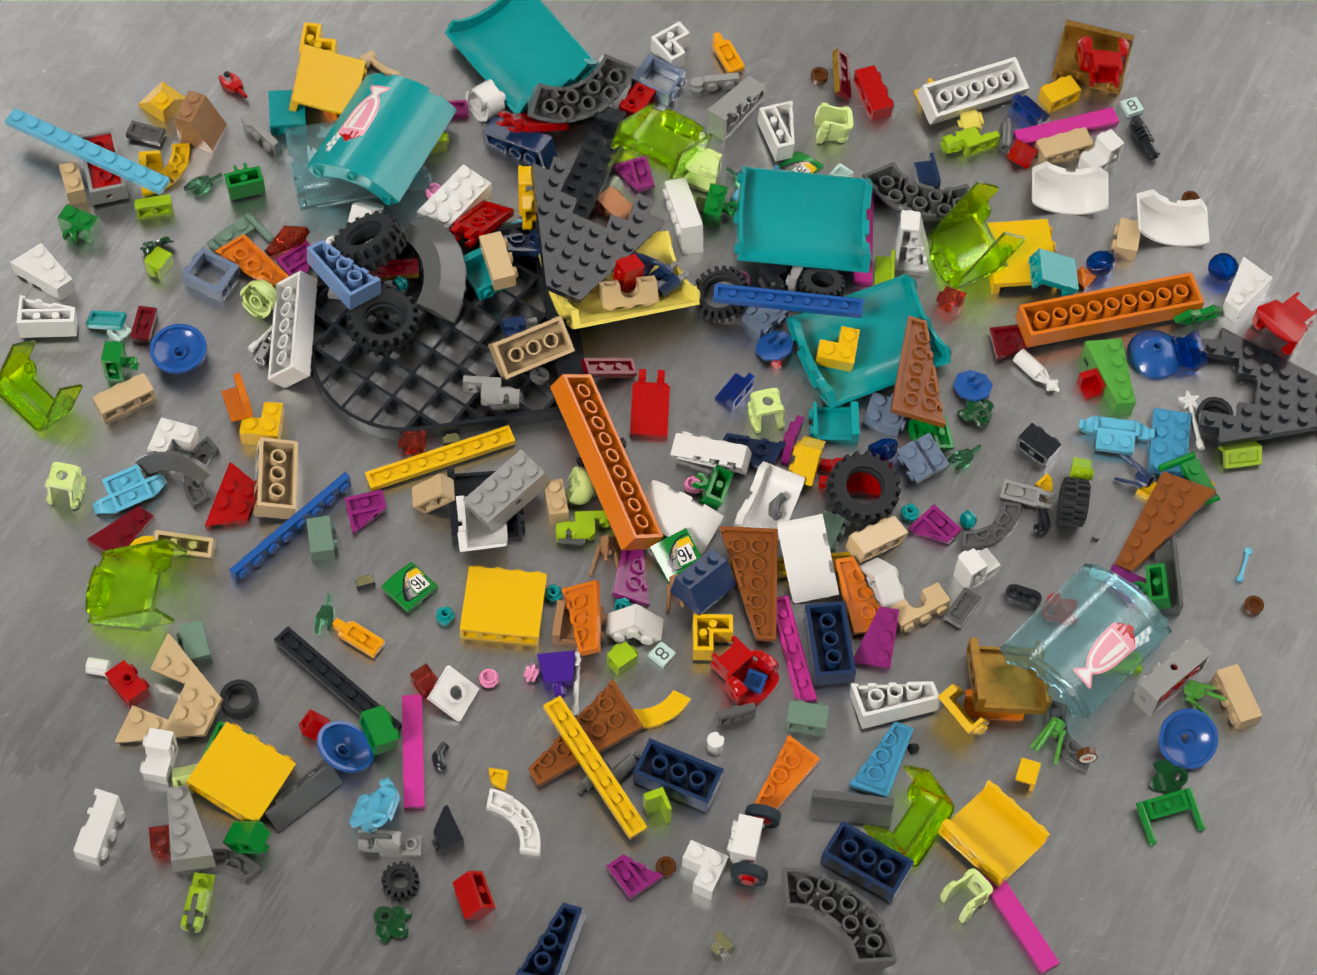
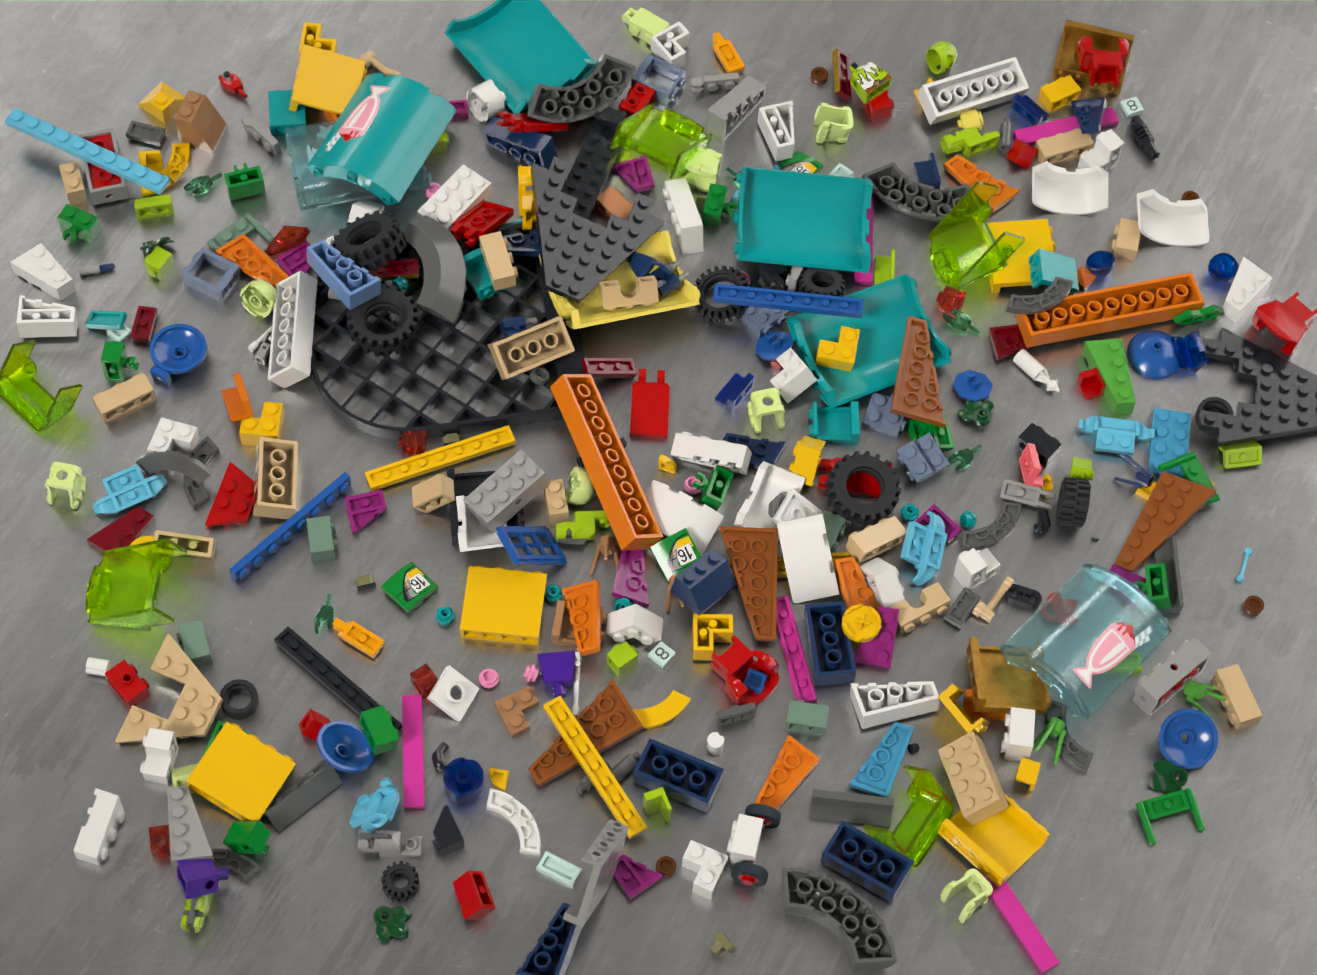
light grey plate [463,375,520,410] -> none
red brick [613,254,645,293] -> none
magenta wing [781,415,804,466] -> none
clear blue piece [867,438,898,461] -> none
white wedge [895,210,930,273] -> none
reddish brown tile [1077,747,1098,764] -> none
white piece [1178,391,1205,451] -> none
none -> light grey piece [79,263,115,277]
none -> blue tile [150,366,172,387]
none -> dark purple torso [177,859,229,899]
none -> clear blue brick [443,757,485,806]
none -> medium nougat plate [494,686,539,738]
none -> blue piece [496,526,567,566]
none -> light aqua tile [536,851,582,889]
none -> light grey panel [563,819,629,927]
none -> yellowish green brick [621,7,670,44]
none -> yellow tile [658,454,678,474]
none -> white brick [770,347,817,403]
none -> white plate [772,489,822,524]
none -> yellow tile [842,604,881,643]
none -> torso [849,62,892,104]
none -> medium azure plate [900,511,948,586]
none -> lime helmet [926,41,957,74]
none -> tan brick [938,731,1009,825]
none -> clear green hand [942,309,981,335]
none -> orange wing [943,154,1020,213]
none -> tan brick [972,576,1014,623]
none -> white brick [1000,707,1035,762]
none -> dark grey tile [1006,276,1074,314]
none -> coral bracket [1019,443,1043,488]
none -> dark blue wing [1071,97,1107,134]

